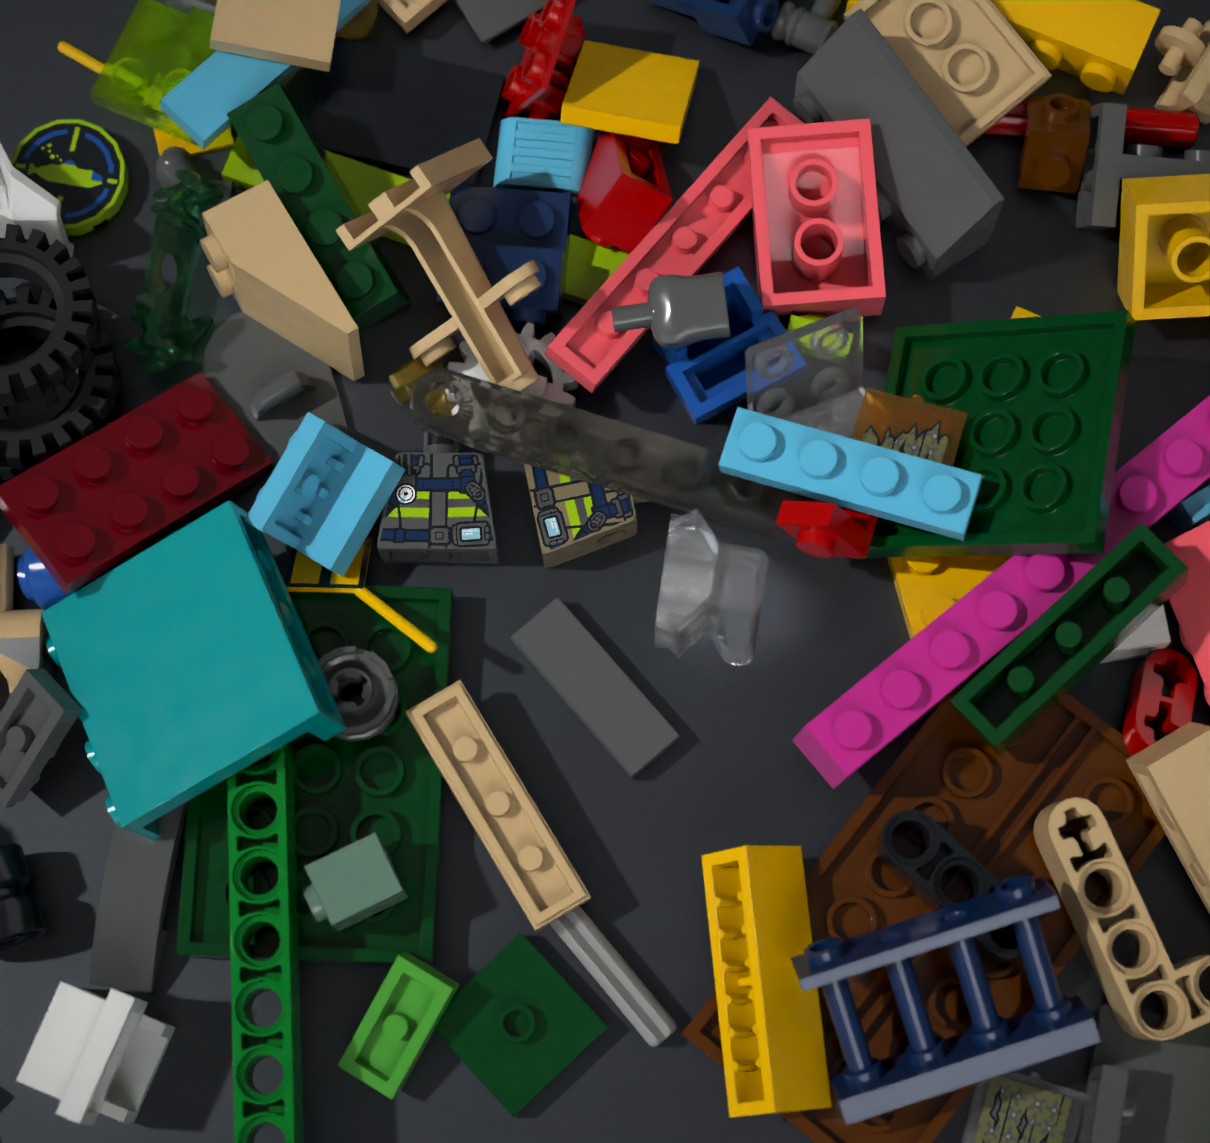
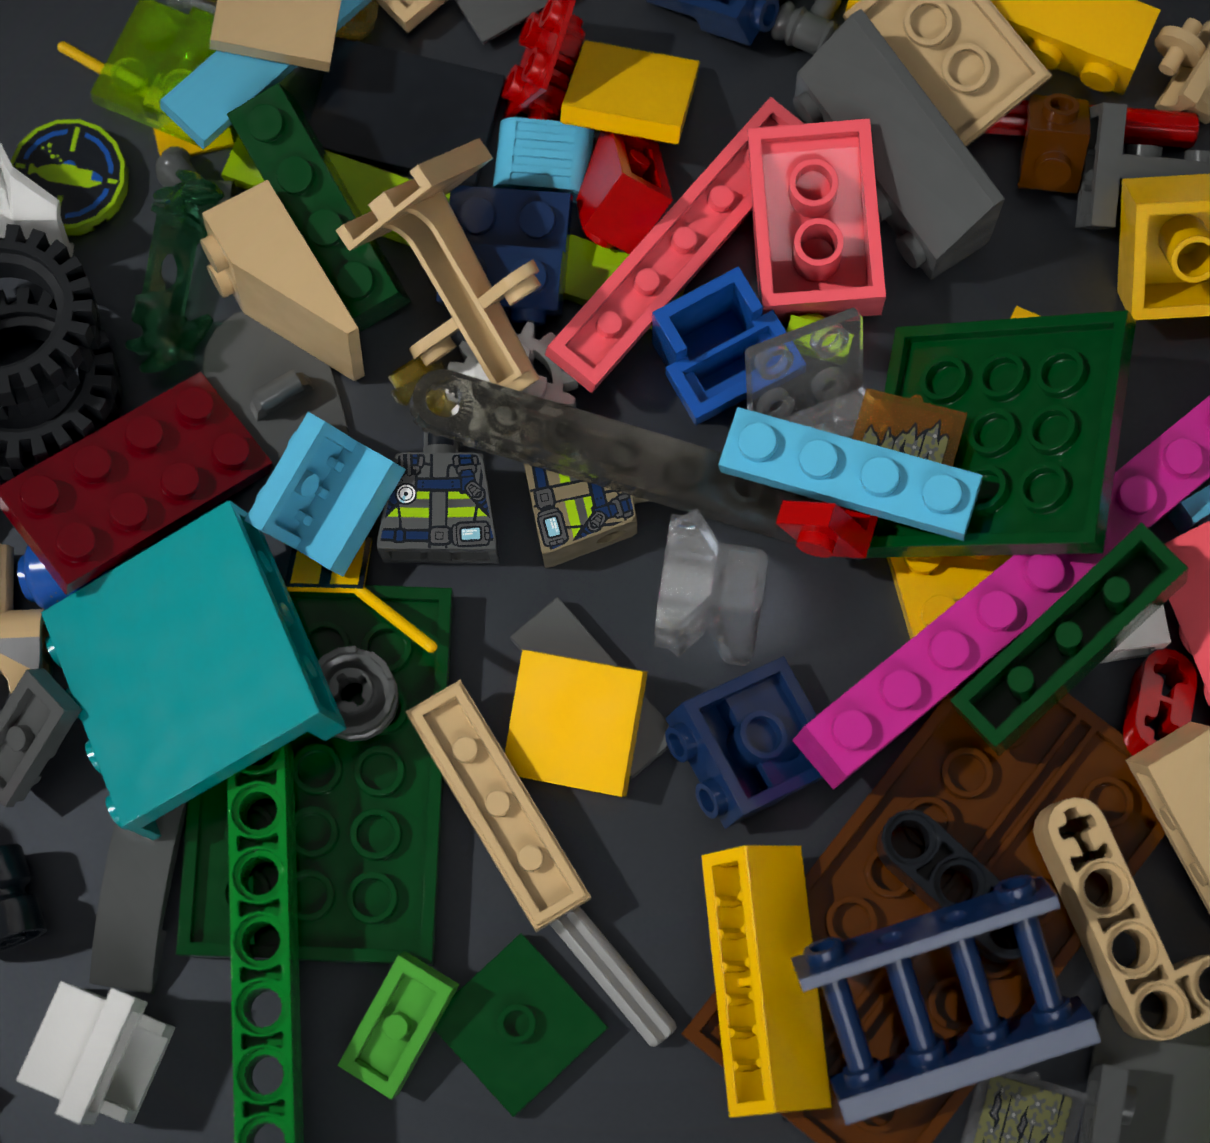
sand green brick [302,832,409,931] -> none
dark grey piece [612,271,731,348] -> none
none -> yellow tile [505,650,648,797]
none -> dark blue plate [665,656,823,829]

